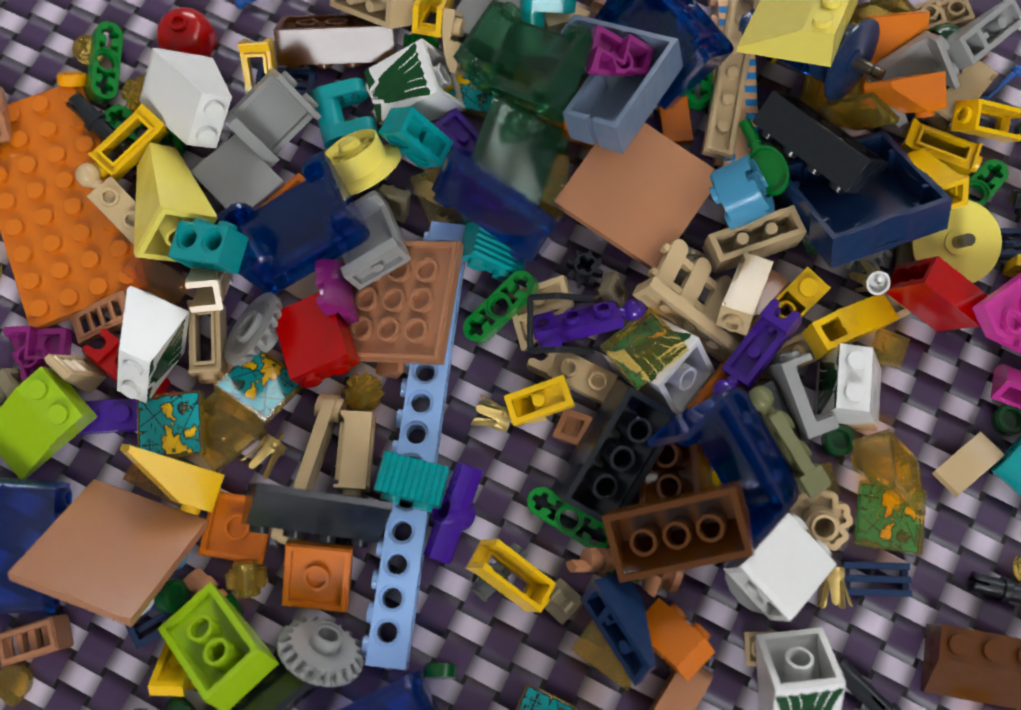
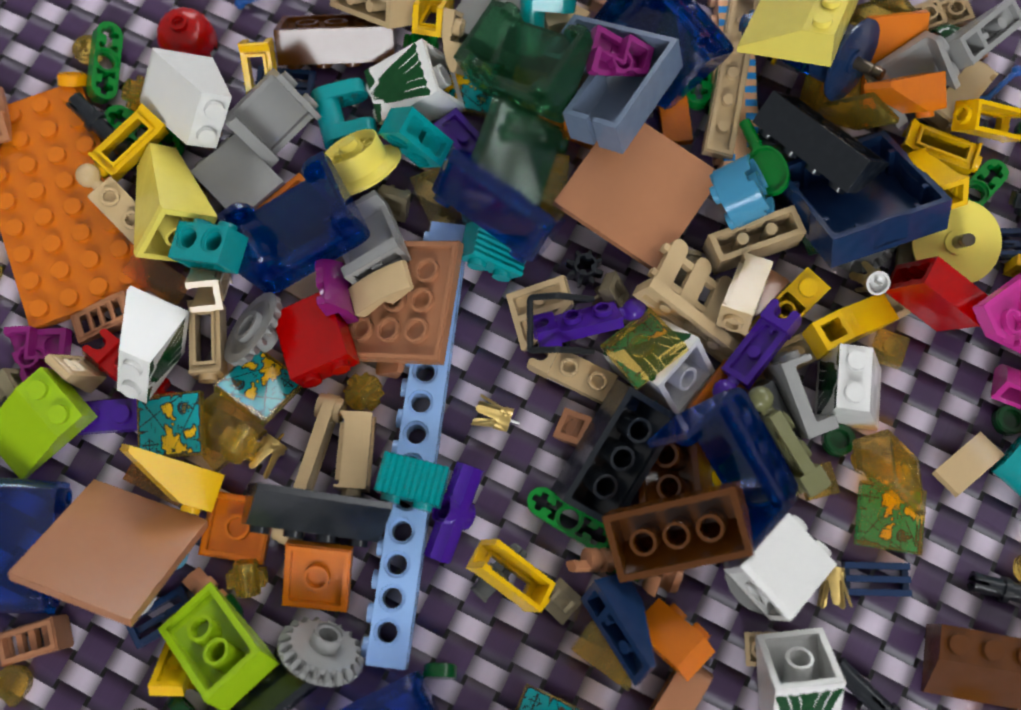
dark green tile [154,578,188,613] -> none
green beam [463,270,539,343] -> none
yellow slope [504,374,575,427] -> none
tan plant [787,489,853,551] -> none
none -> clear yellow gear [218,423,261,464]
none -> tan slope [348,260,414,317]

